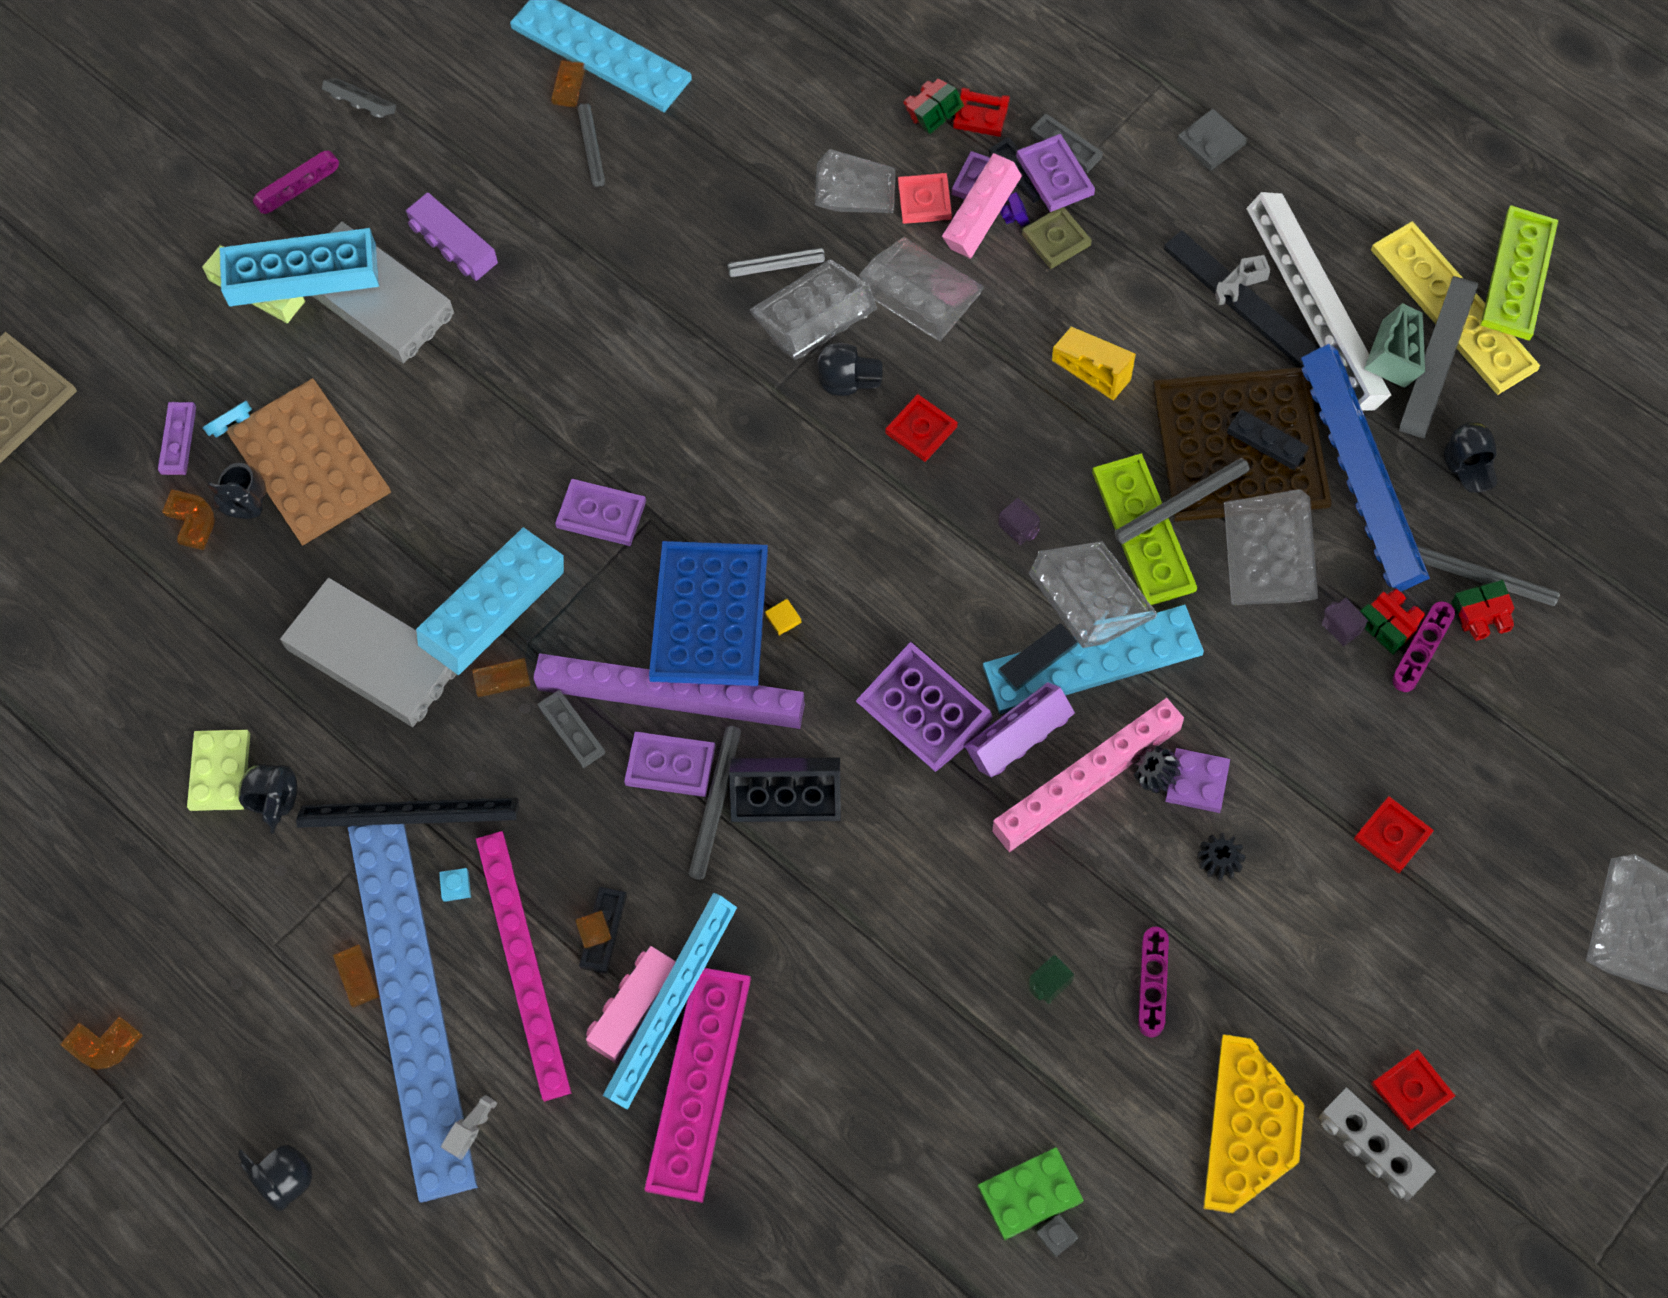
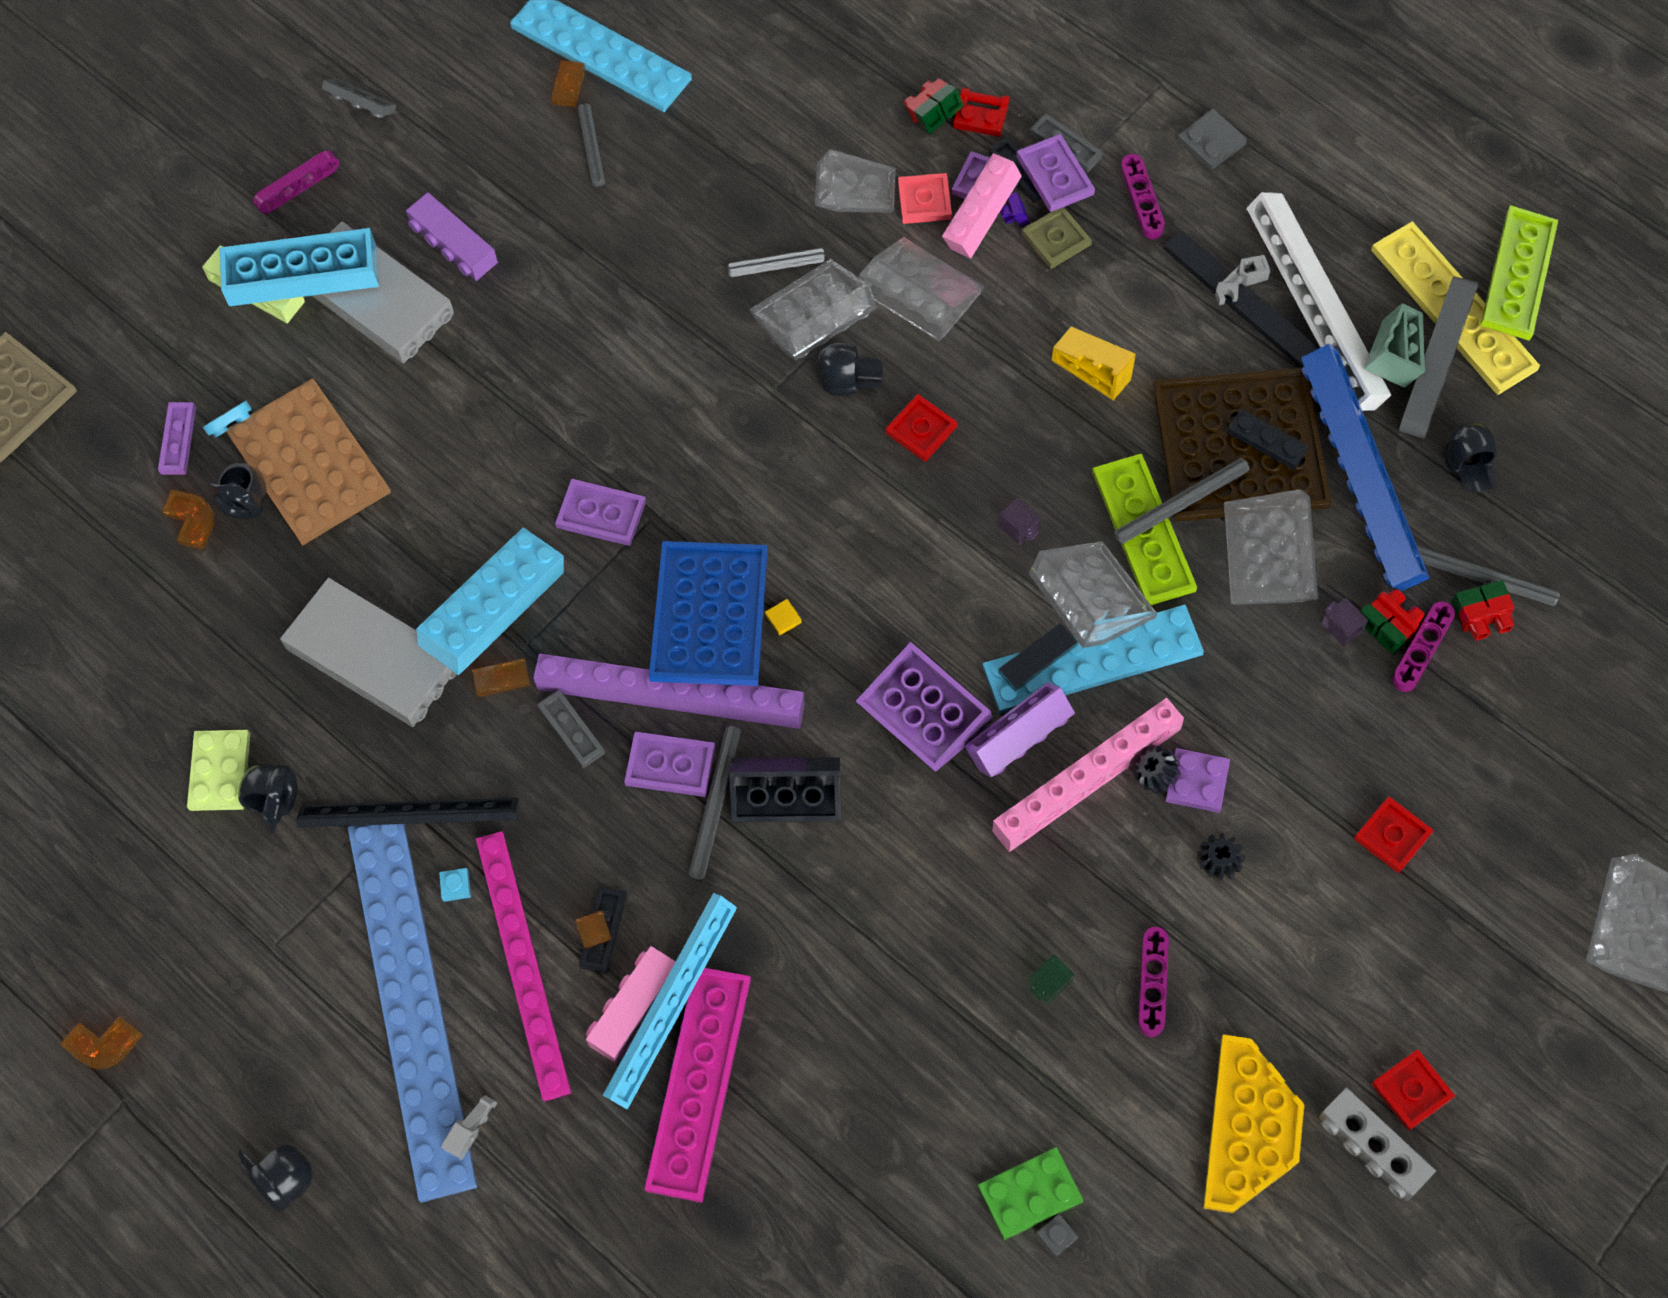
clear orange plate [333,945,379,1008] -> none
none -> magenta beam [1121,154,1165,239]

